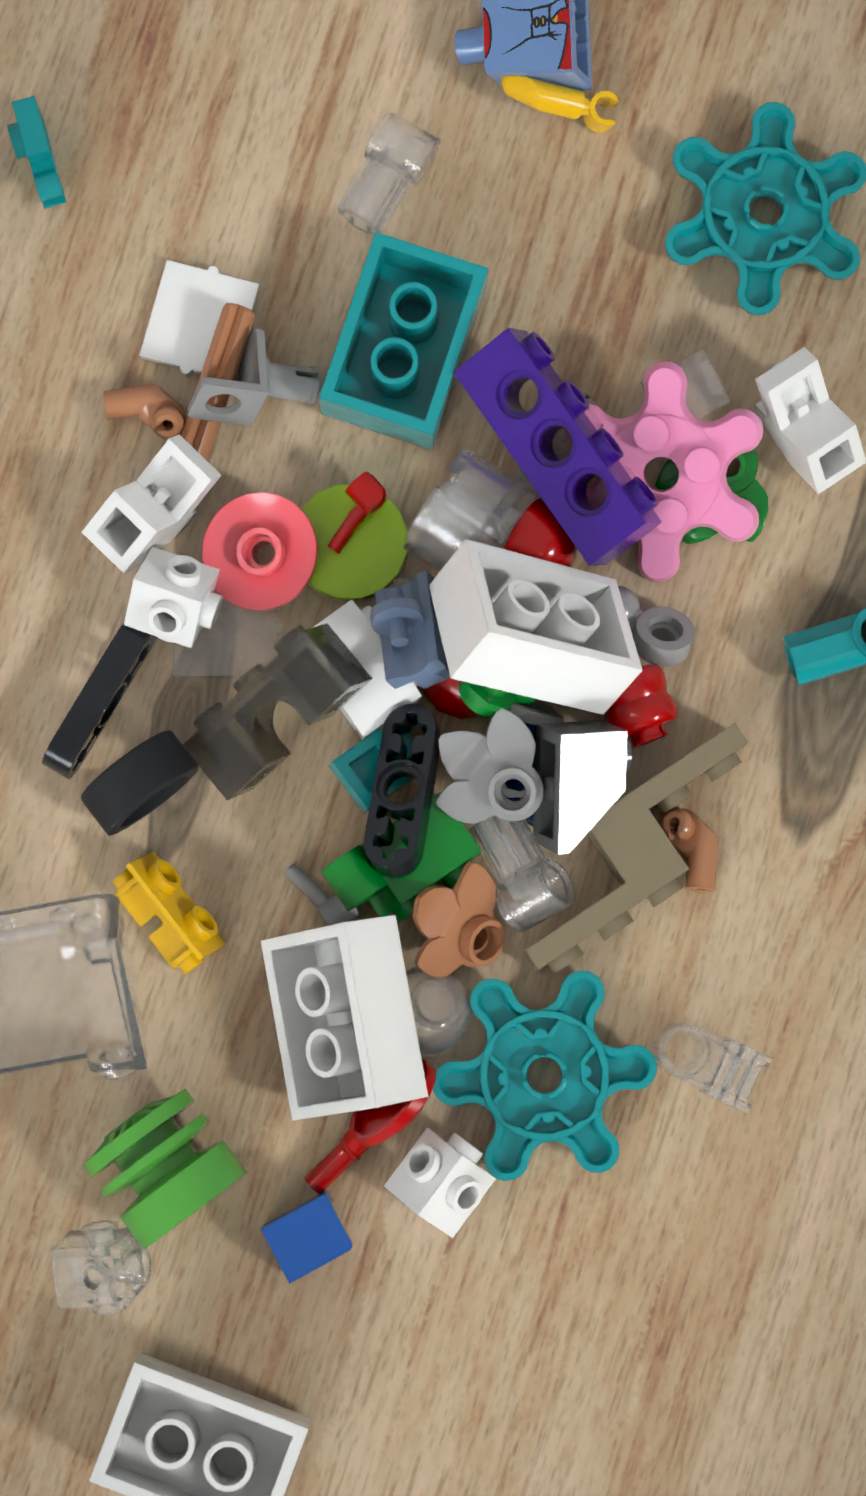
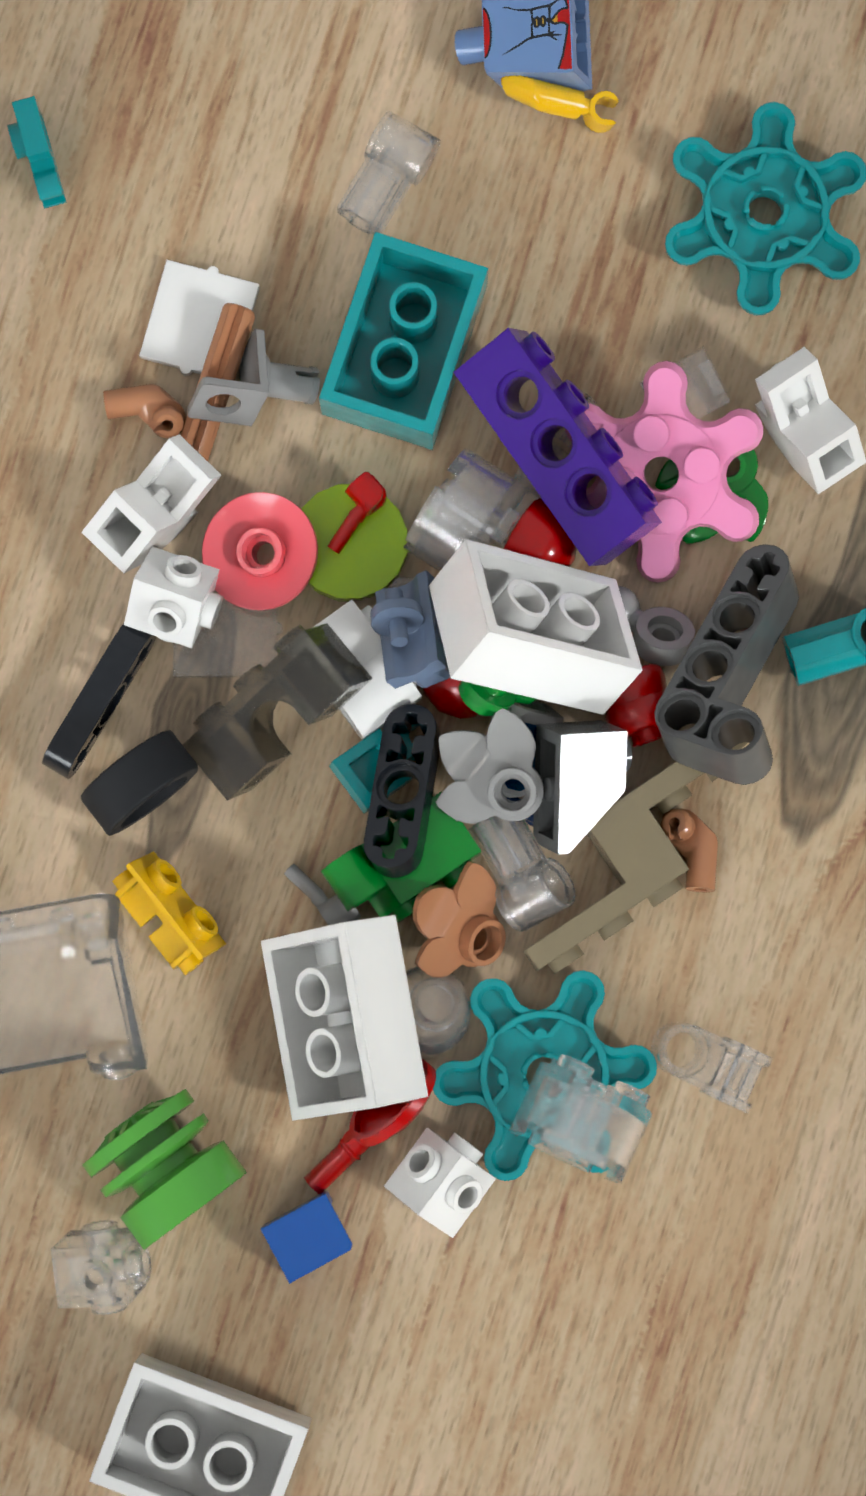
none -> clear brick [509,1054,652,1183]
none -> dark grey beam [654,544,799,785]

